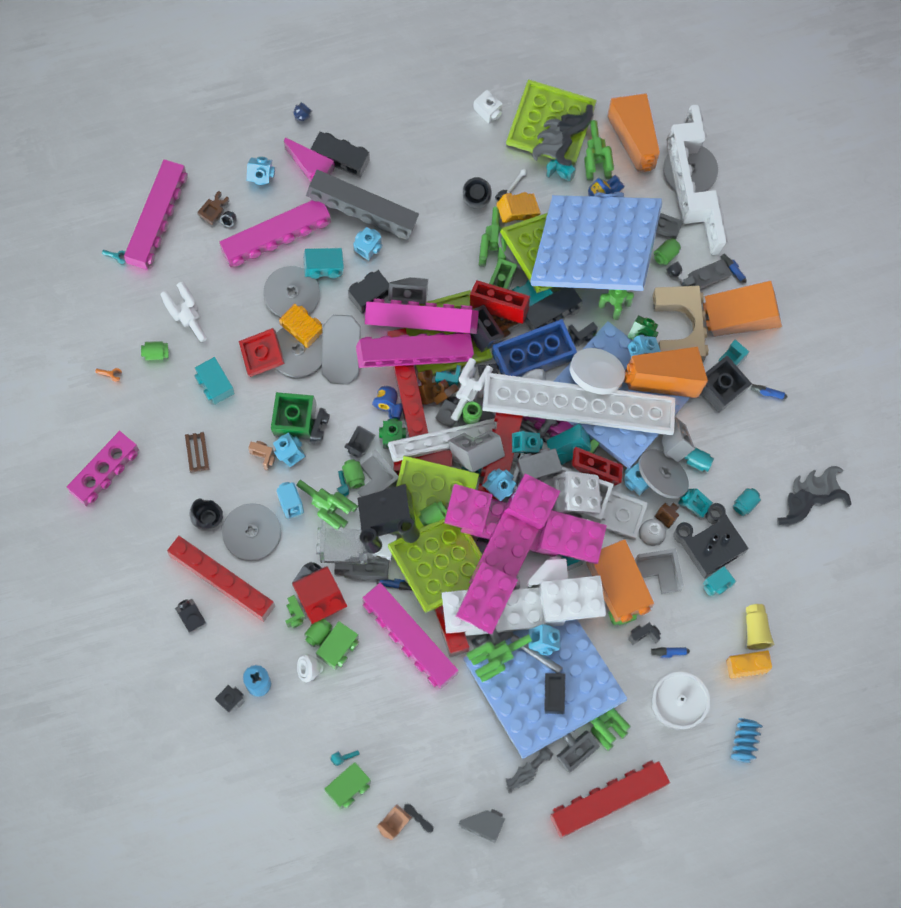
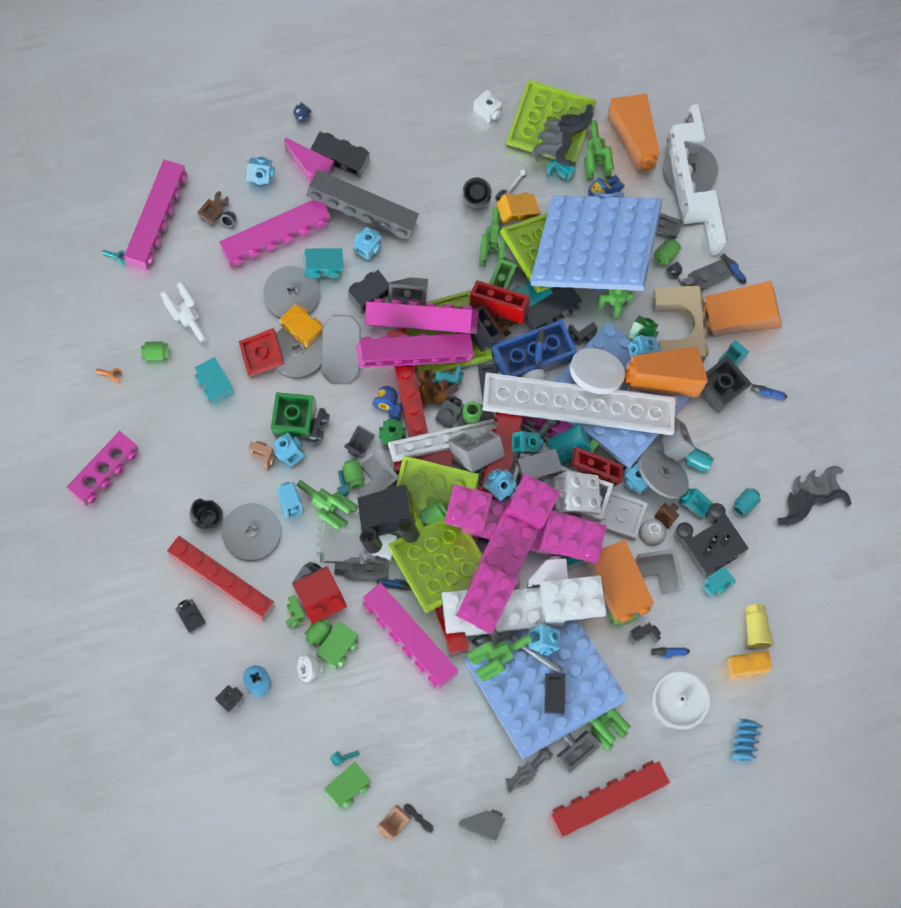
reddish brown tile [185,432,210,473] -> none
white plant [451,358,493,421] -> none
none -> piece [534,330,546,366]

